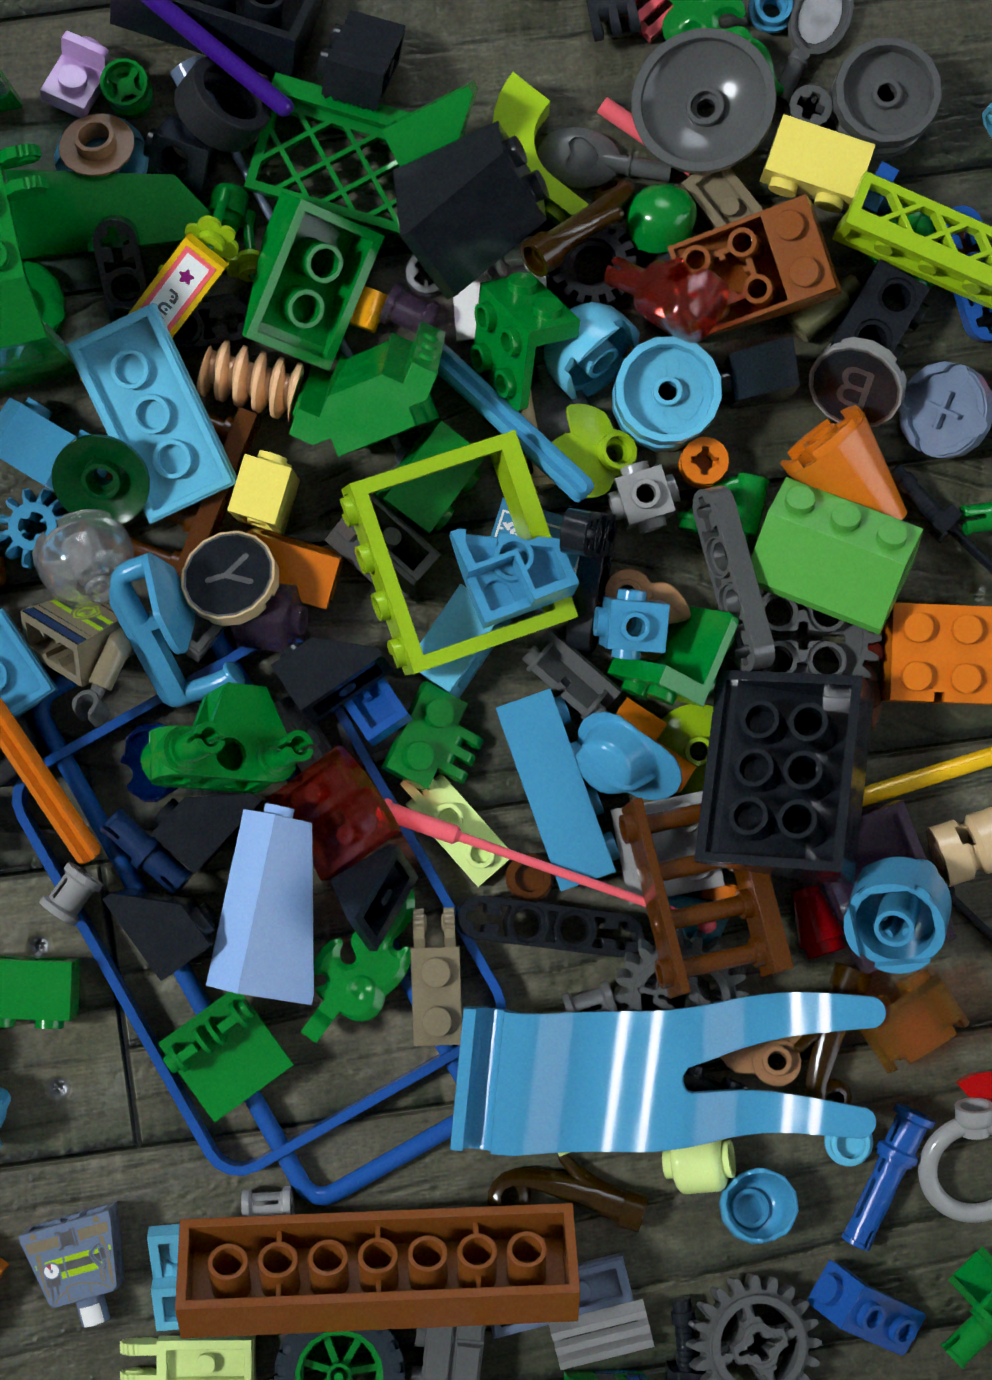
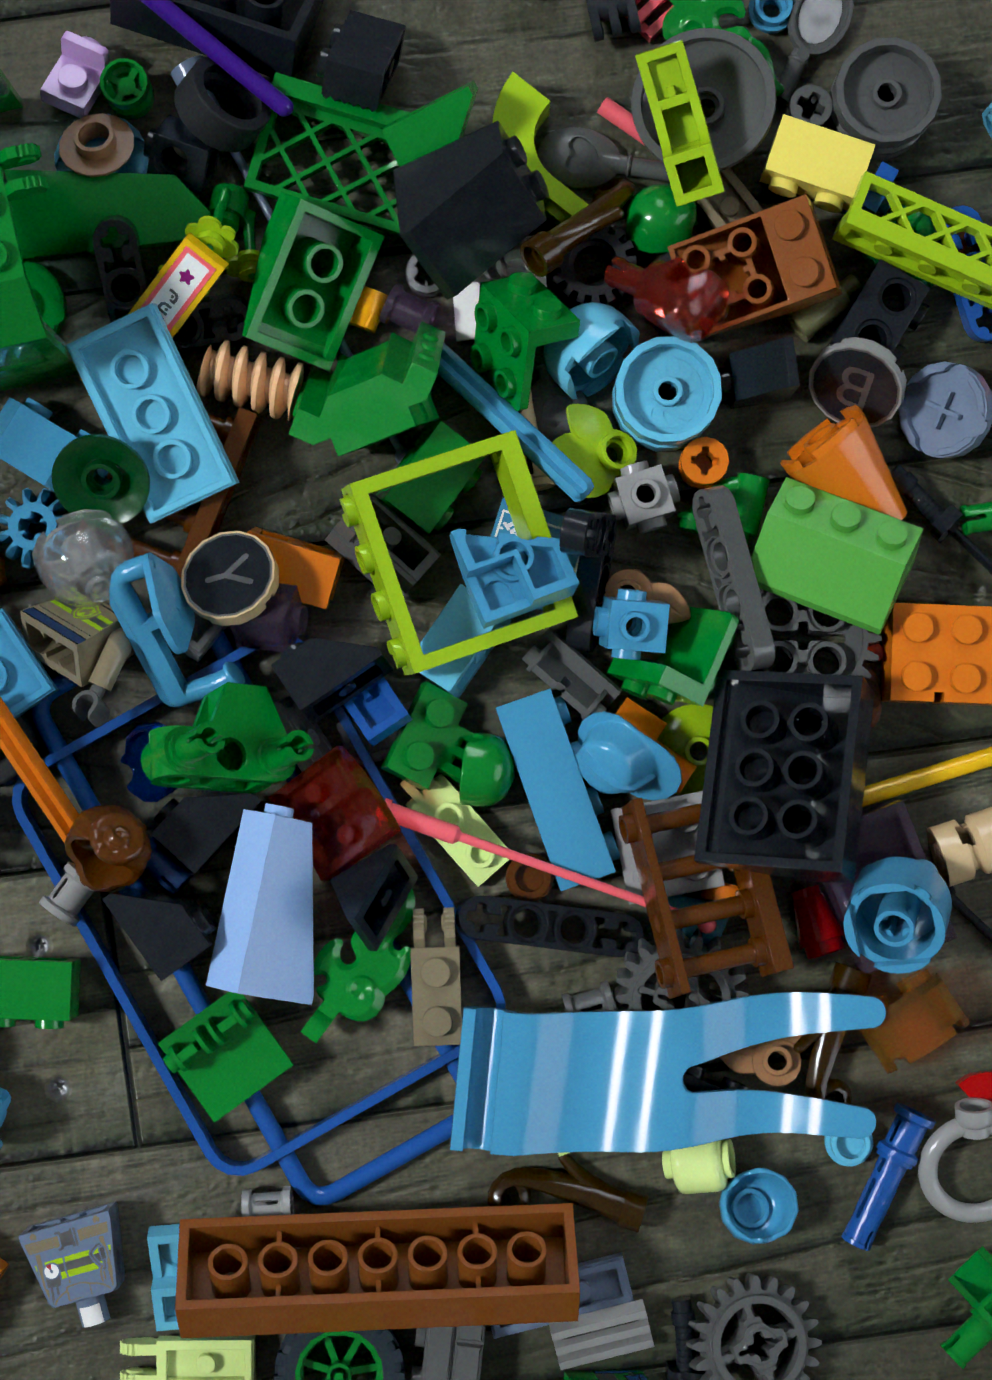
light yellow brick [227,450,300,535] -> none
blue bracket [807,1259,926,1356] -> none
none -> reddish brown hair [64,805,152,892]
none -> green hair [459,733,515,807]
none -> lime arch [635,39,725,207]

